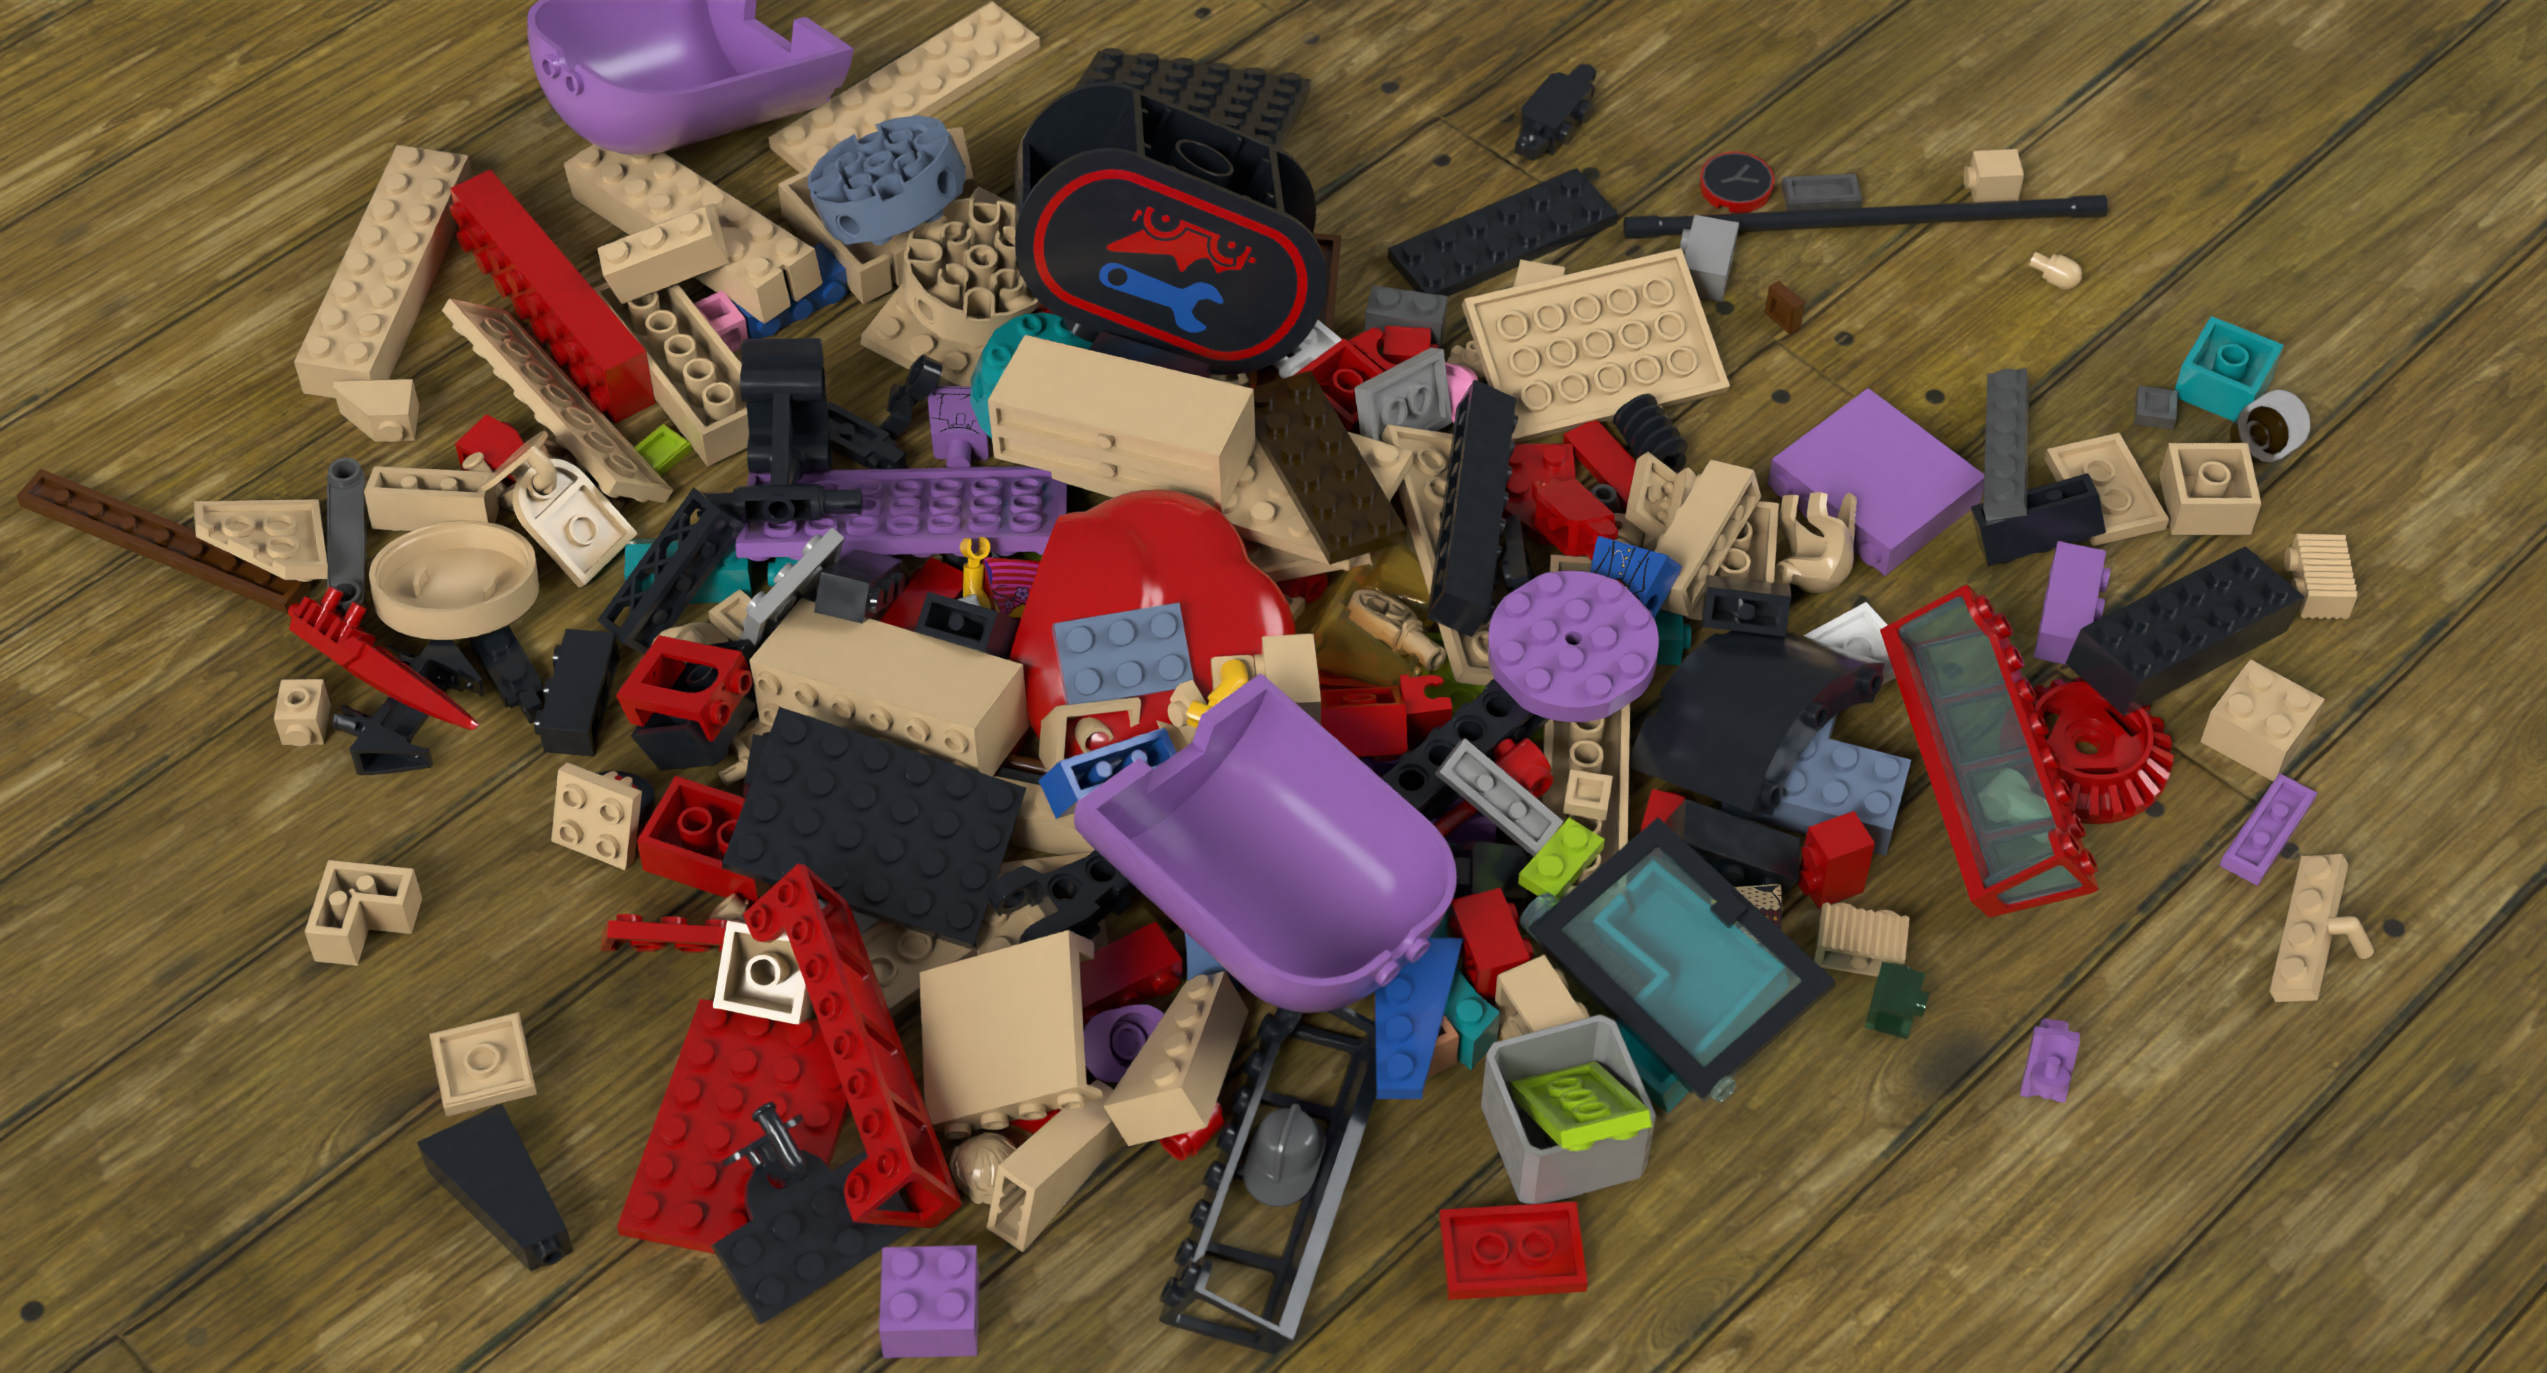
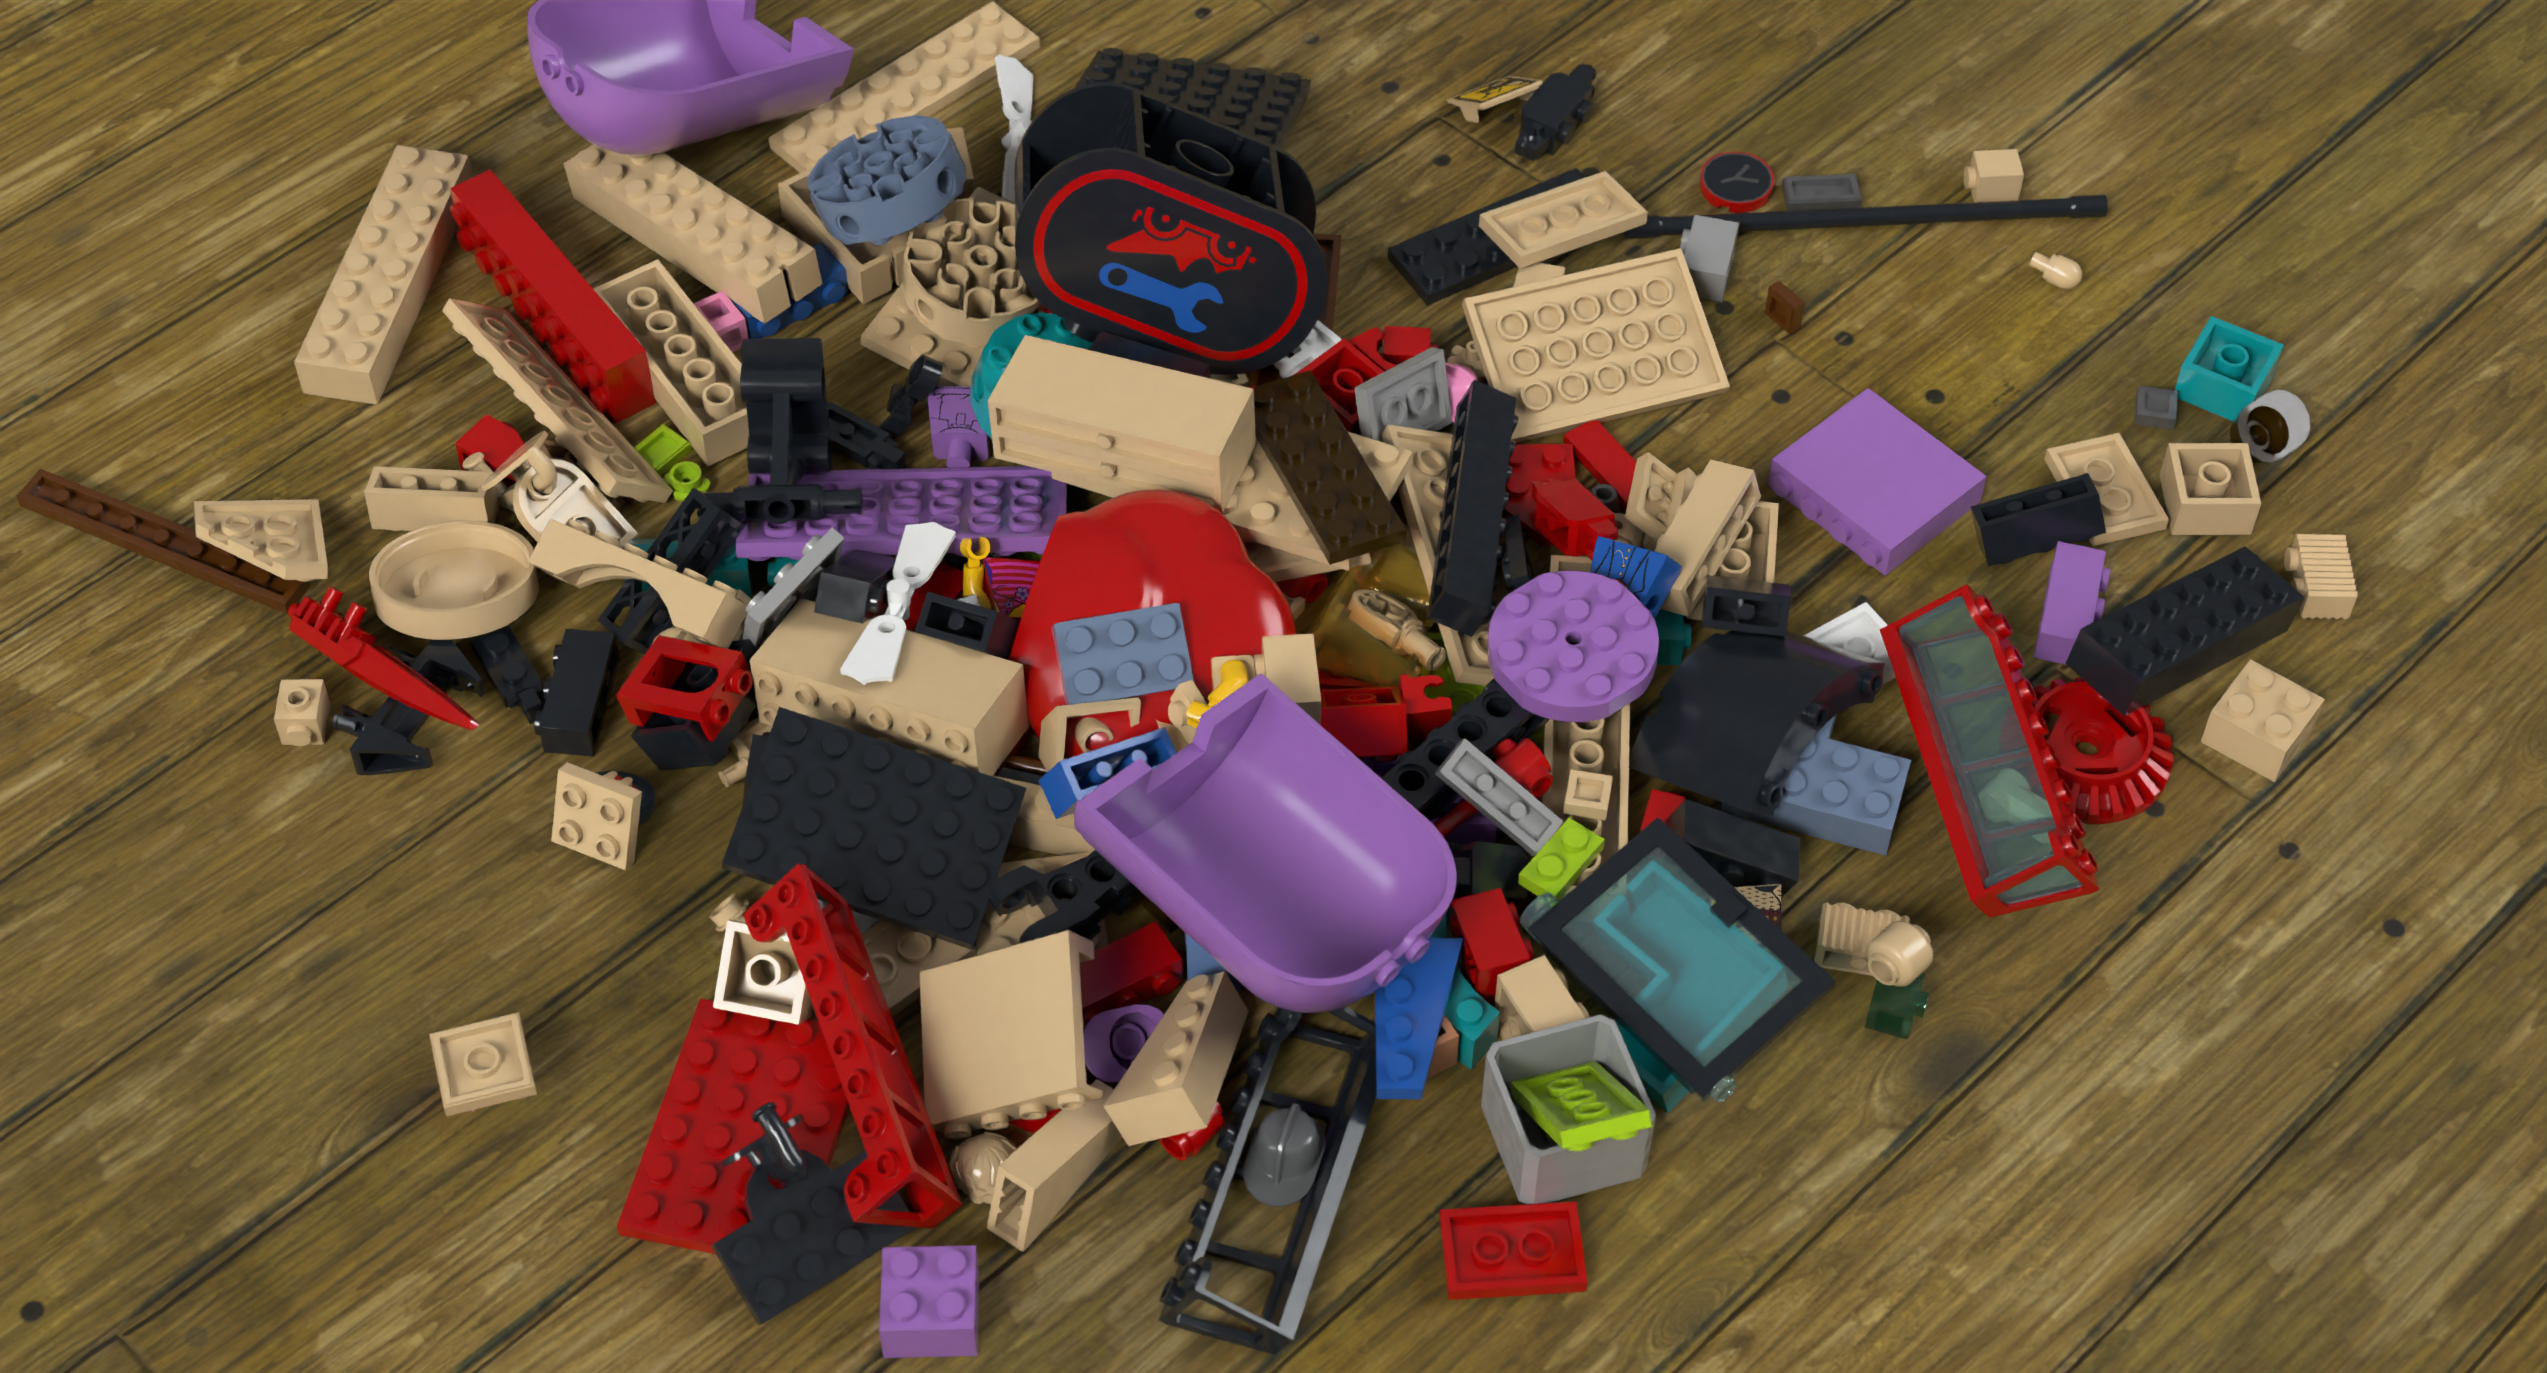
tan brick [305,860,422,966] -> none
dark grey piece [327,458,367,620] -> none
tan slope [333,379,419,442] -> none
black slope [417,1104,573,1271] -> none
tan slope [597,203,729,304] -> none
red wing [601,914,728,953] -> none
red brick [637,775,773,906] -> none
dark grey brick [1365,285,1448,349] -> none
black piece [1613,393,1688,474] -> none
tan piece [1774,492,1857,593] -> none
red brick [1798,811,1875,909] -> none
dark grey plate [1983,368,2029,521] -> none
medium lavender hips [2020,1019,2080,1103] -> none
medium lavender tile [2219,773,2317,886] -> none
tan plate [2270,854,2374,1002] -> none
none -> tan arch [528,518,747,649]
none -> lime plate [663,461,711,502]
none -> white piece [840,522,956,685]
none -> white piece [995,54,1033,204]
none -> piece [1447,76,1543,123]
none -> tan plate [1479,171,1648,268]
none -> tan head [1867,921,1933,987]

